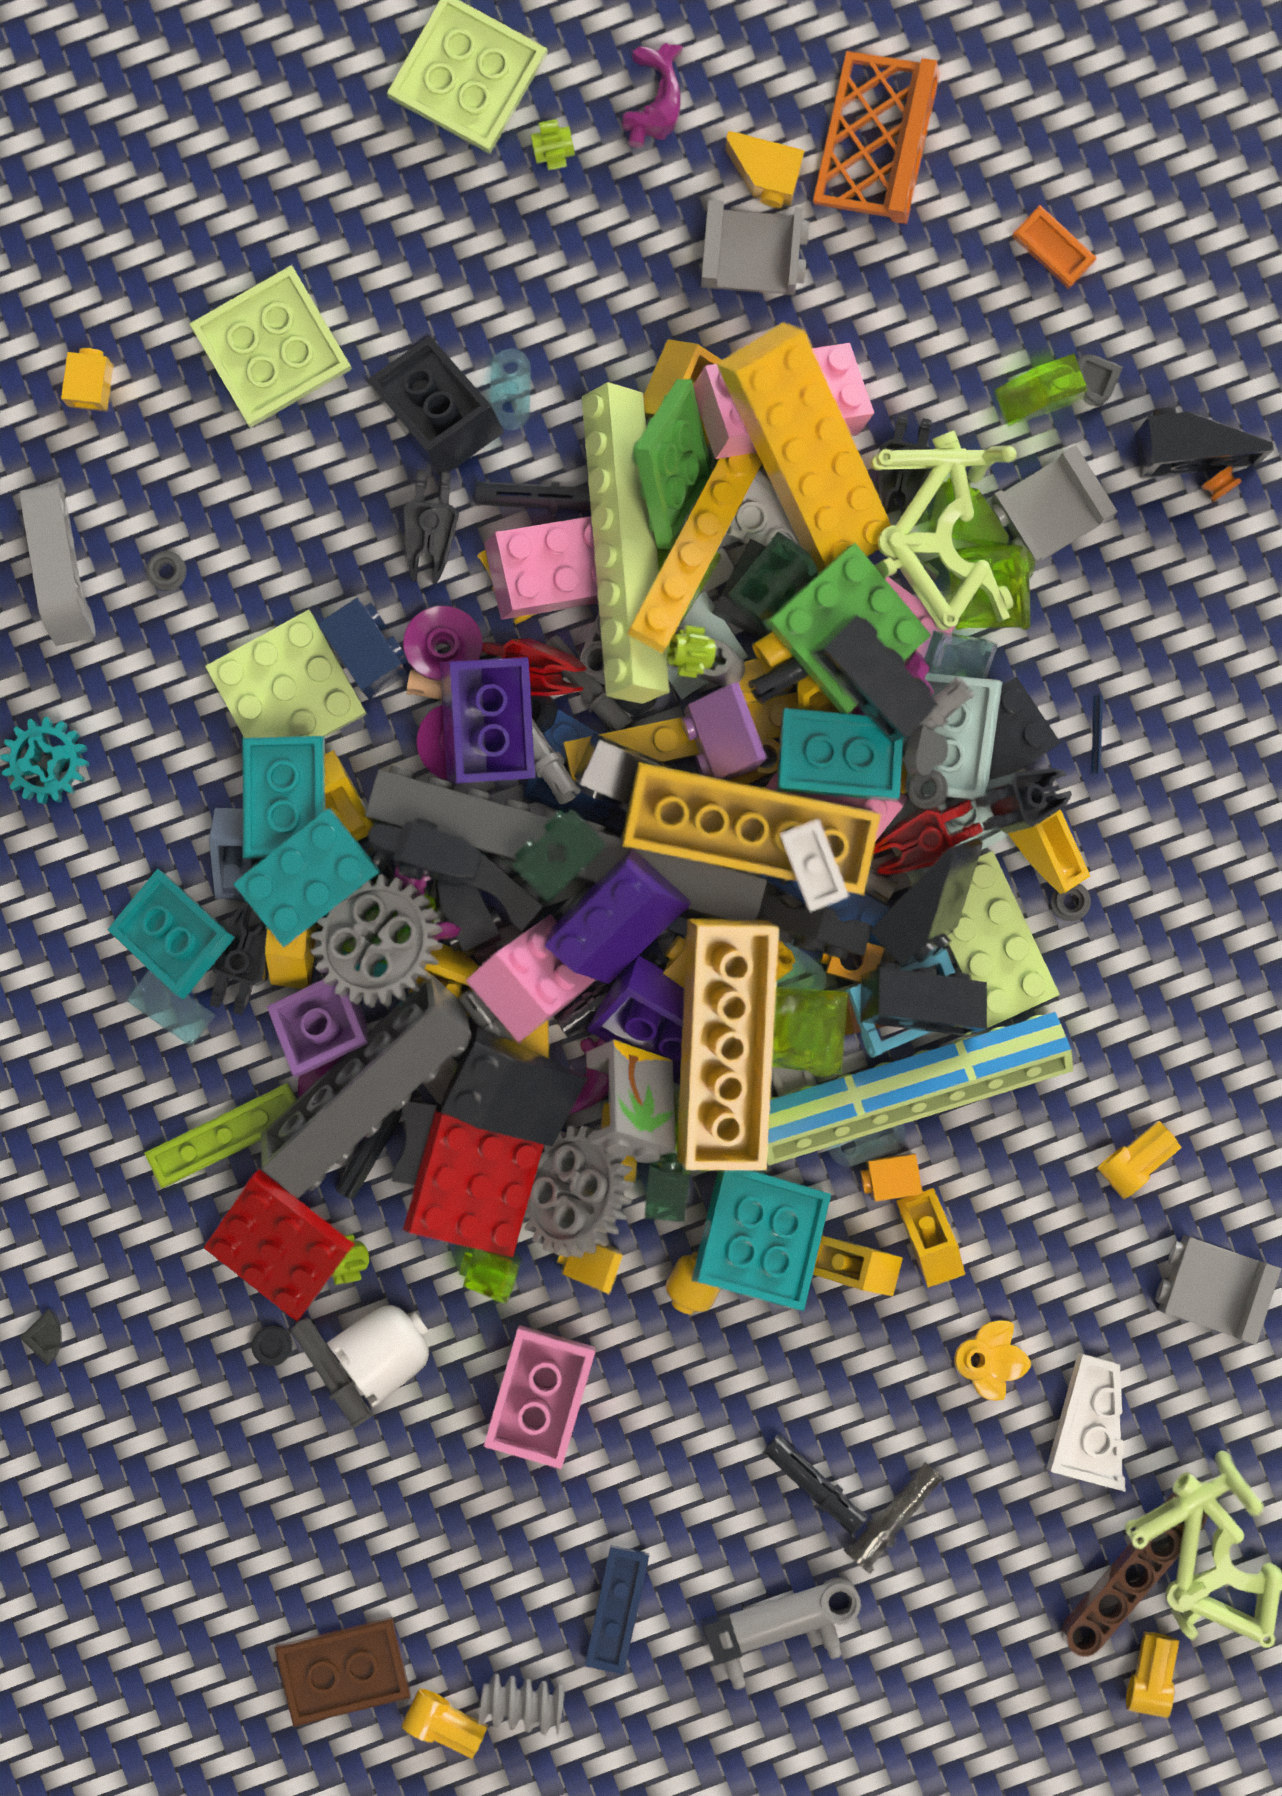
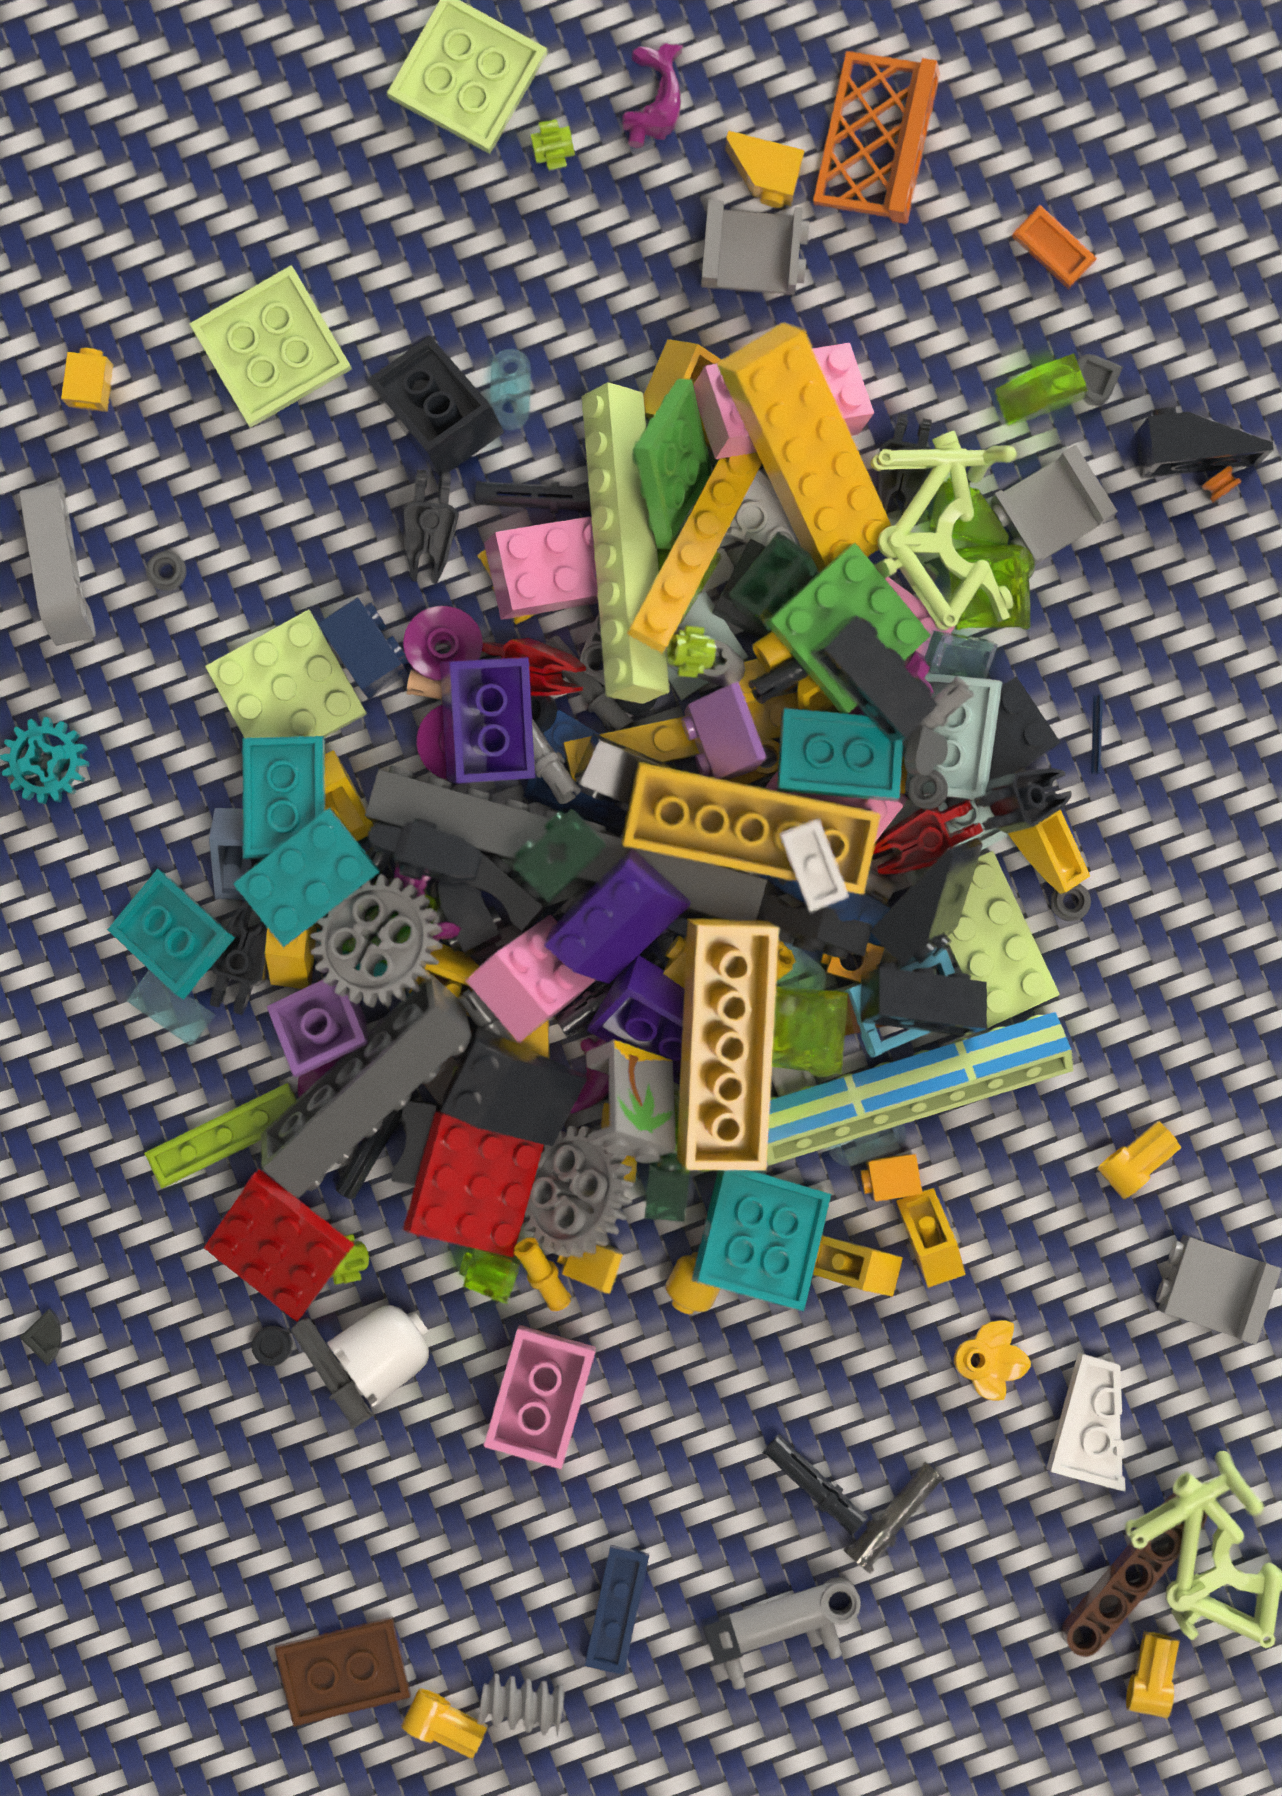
none -> yellow pin [514,1237,571,1312]

